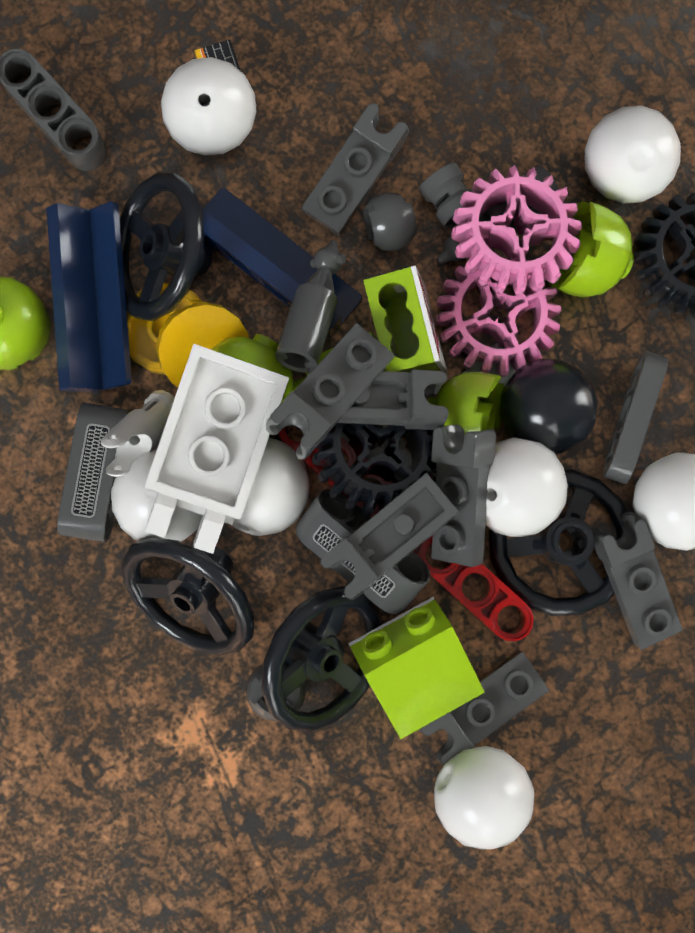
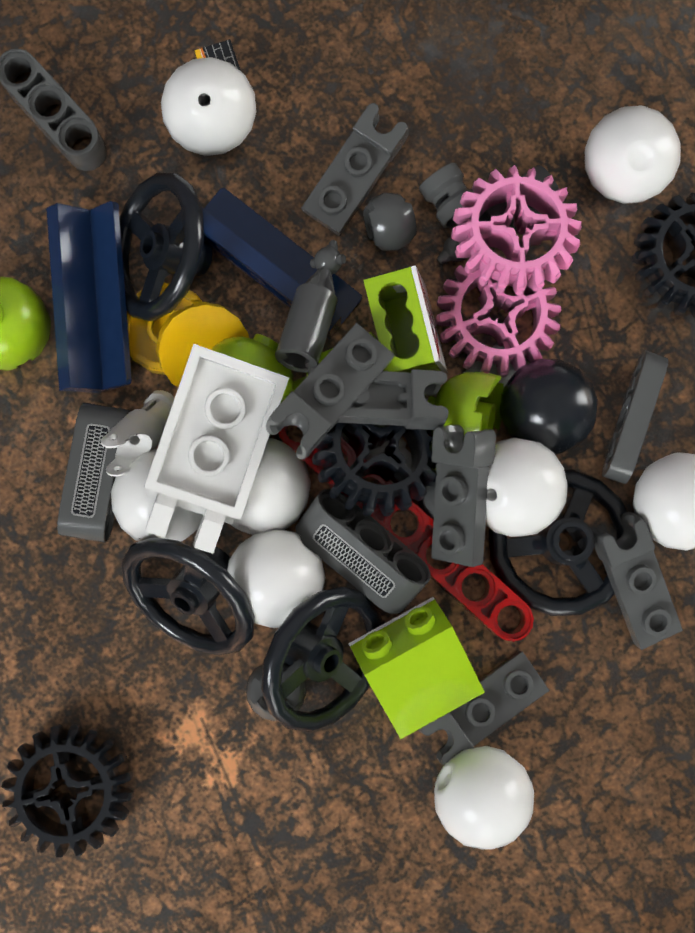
dark grey plate [320,473,459,600] -> none
lime cylinder [548,201,634,298] -> none
none -> black gear [1,723,134,858]
none -> white piece [227,529,326,628]

